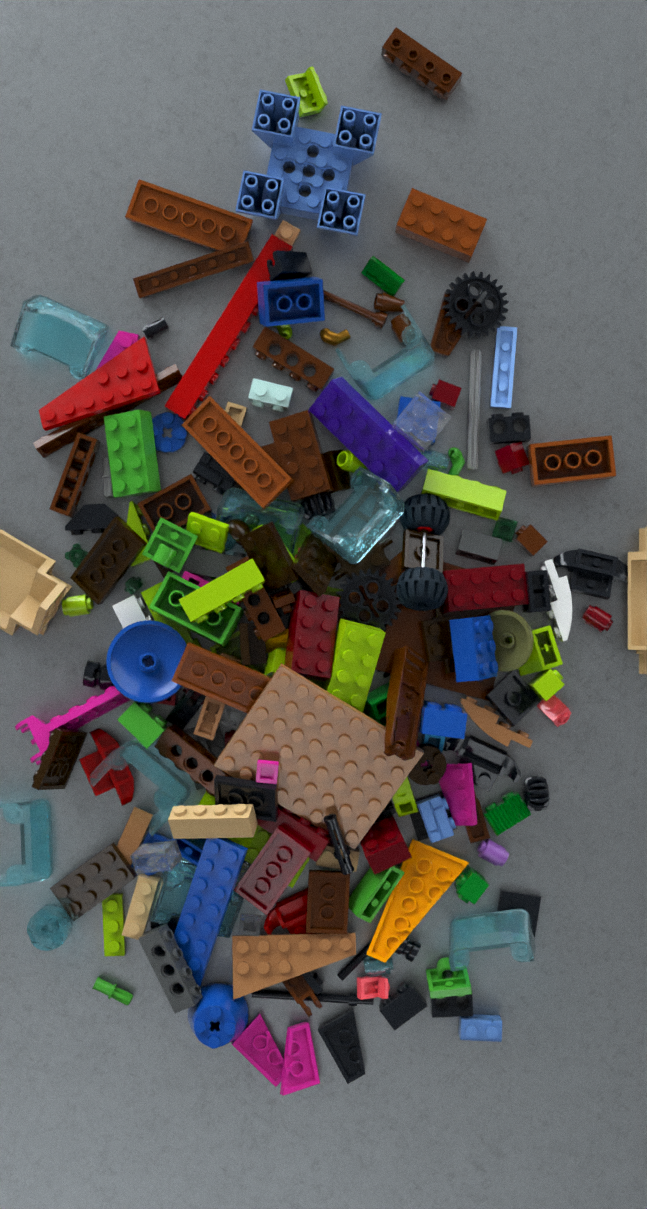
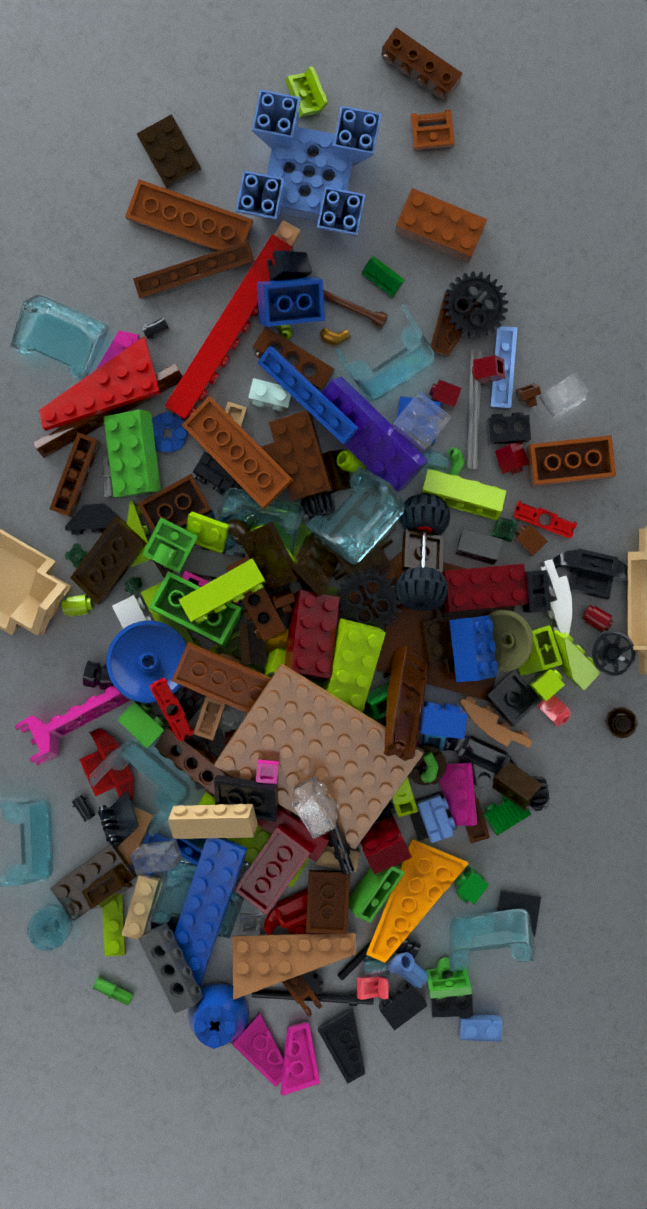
dark brown plate [32,728,88,790] -> none
reddish brown cone [374,292,405,312] -> none
reddish brown brick [390,314,418,346] -> none
medium lavender brick [477,839,509,867] -> none
none -> black pin [72,795,95,822]
none -> dark brown panel [81,869,133,909]
none -> black hinge [98,791,139,849]
none -> dark brown plate [136,114,201,189]
none -> red piece [149,678,194,741]
none -> blue plate [258,347,358,444]
none -> clear brick [292,776,338,839]
none -> medium blue piece [387,952,429,988]
none -> dark orange plate [410,110,455,150]
none -> bright green arm [421,751,439,783]
none -> dark red brick [472,355,506,384]
none -> dark brown panel [492,762,542,811]
none -> red piece [512,501,577,539]
none -> reddish brown tile [515,383,541,407]
none -> clear brick [539,372,590,417]
none -> lime slope [554,630,601,691]
none -> black wheel [592,631,636,676]
none -> dark brown hair [605,707,638,739]

